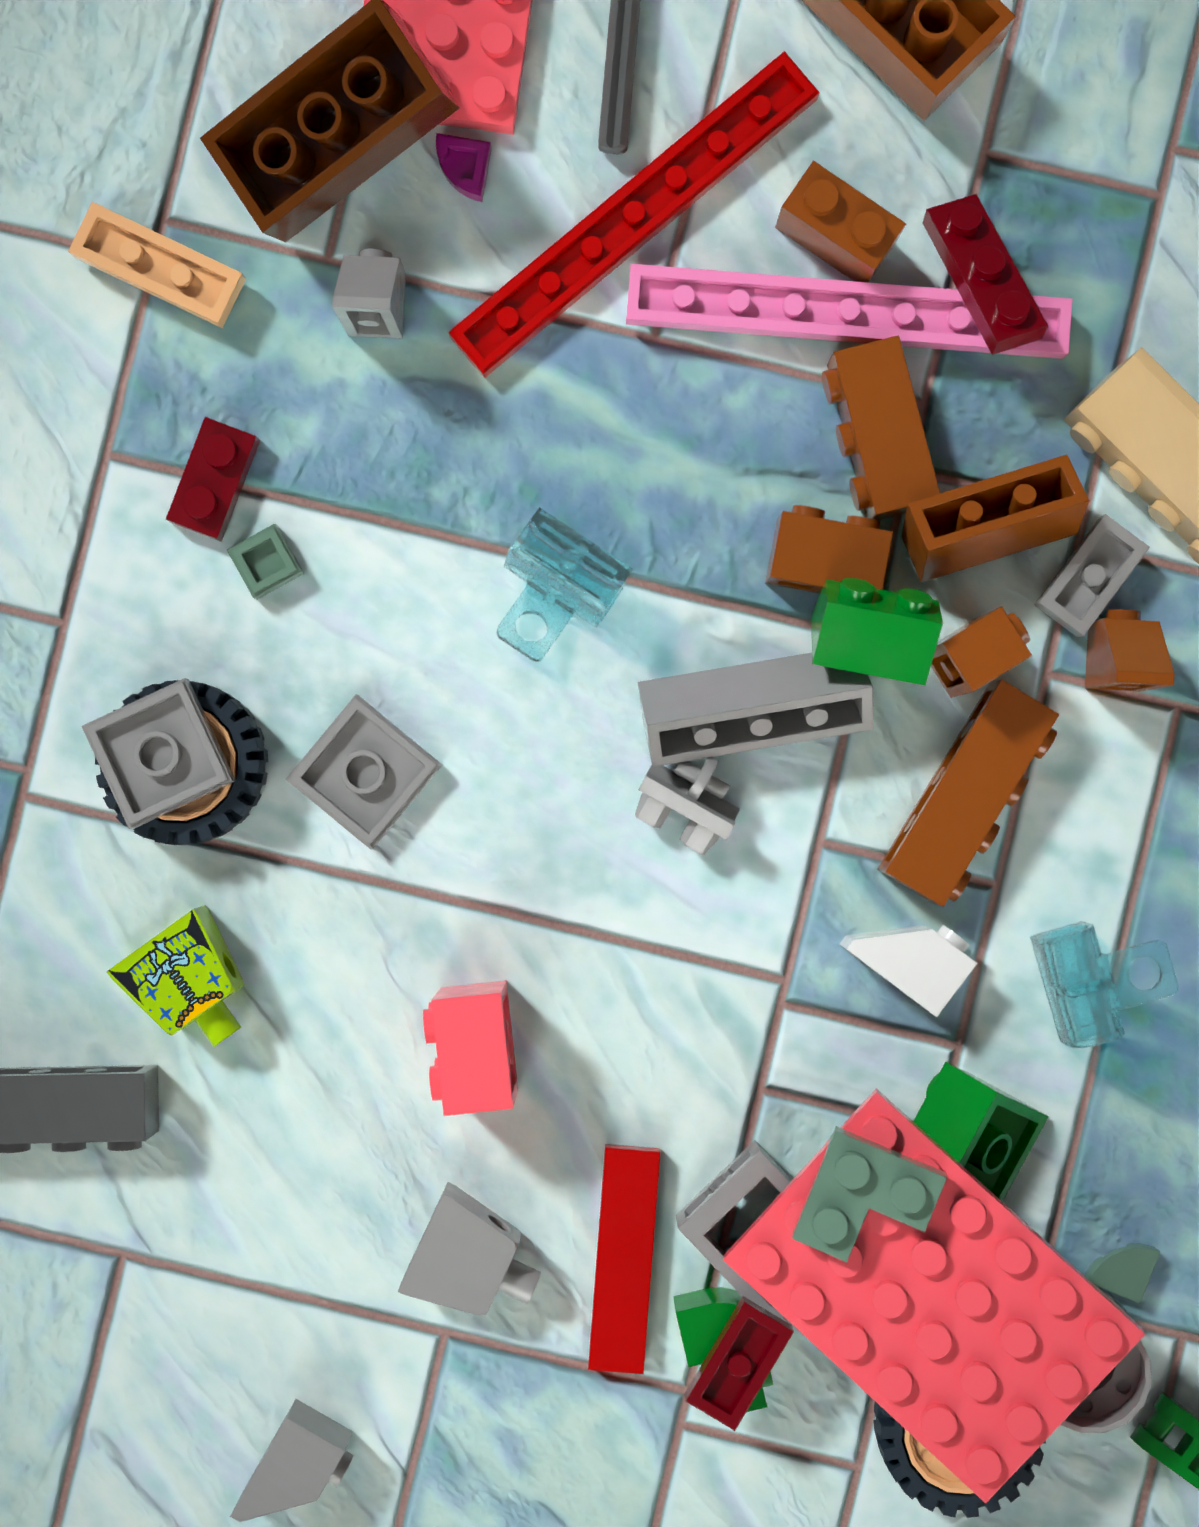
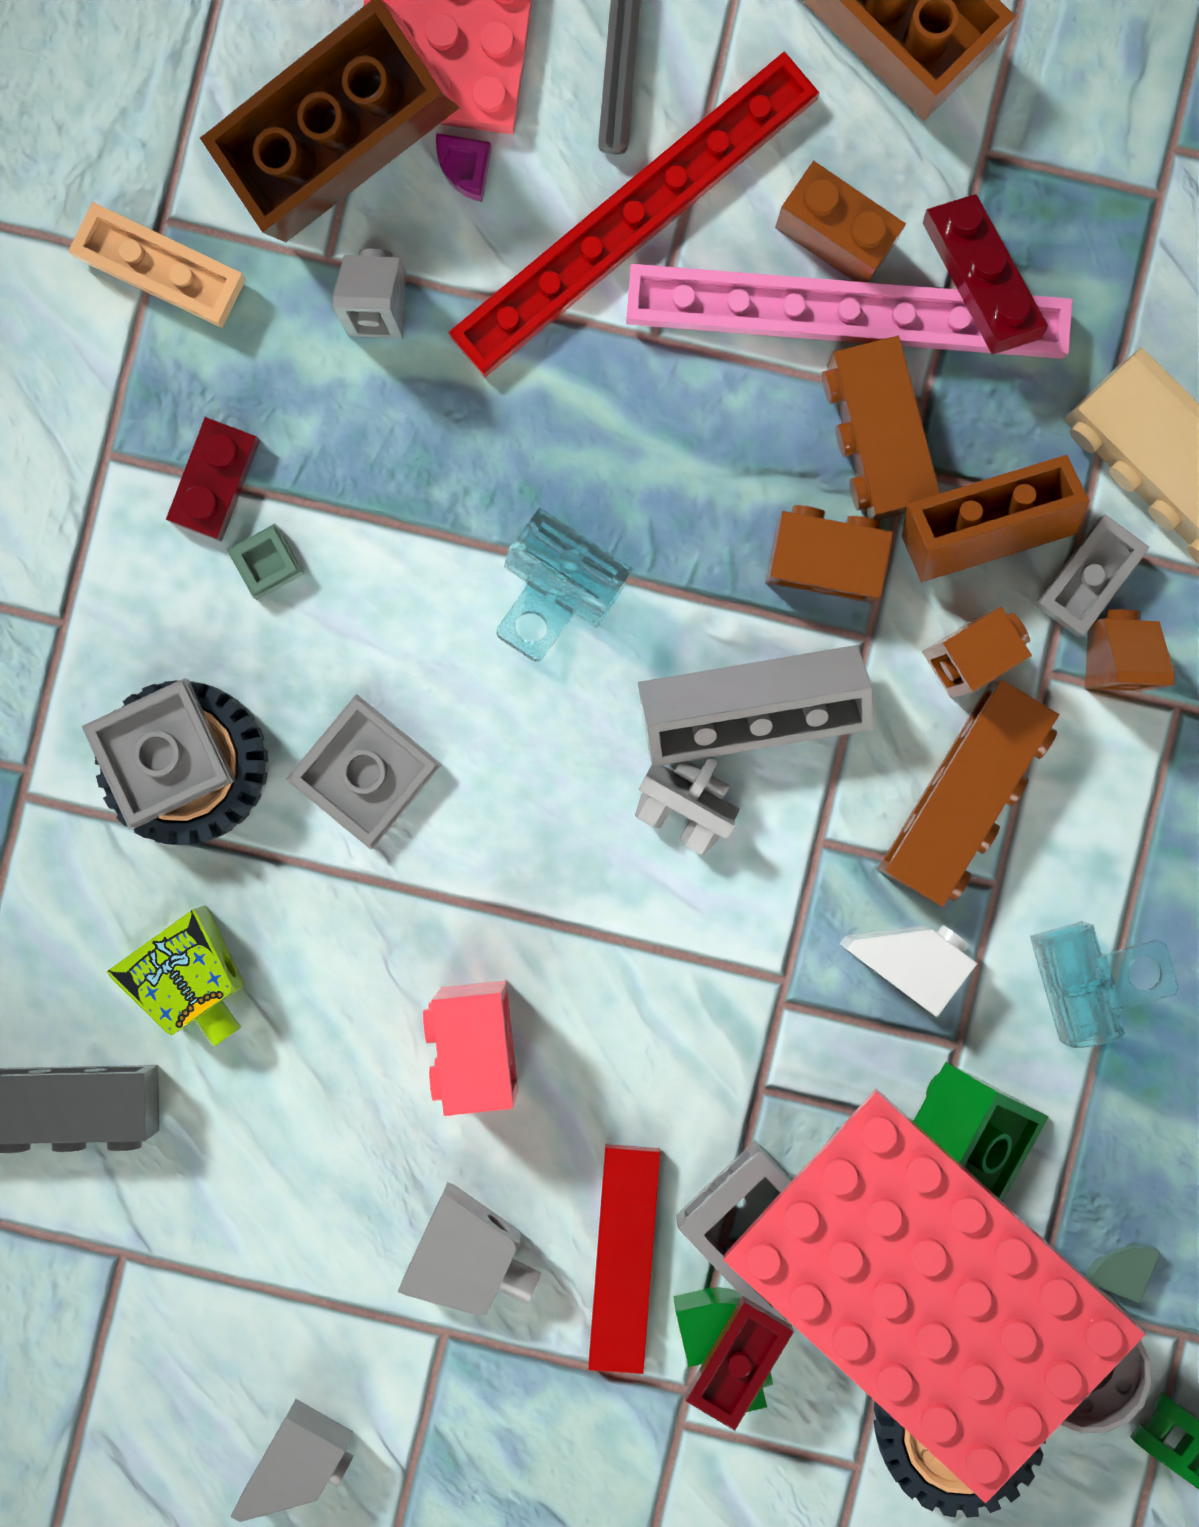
sand green plate [792,1126,947,1262] -> none
green slope [811,578,943,685] -> none

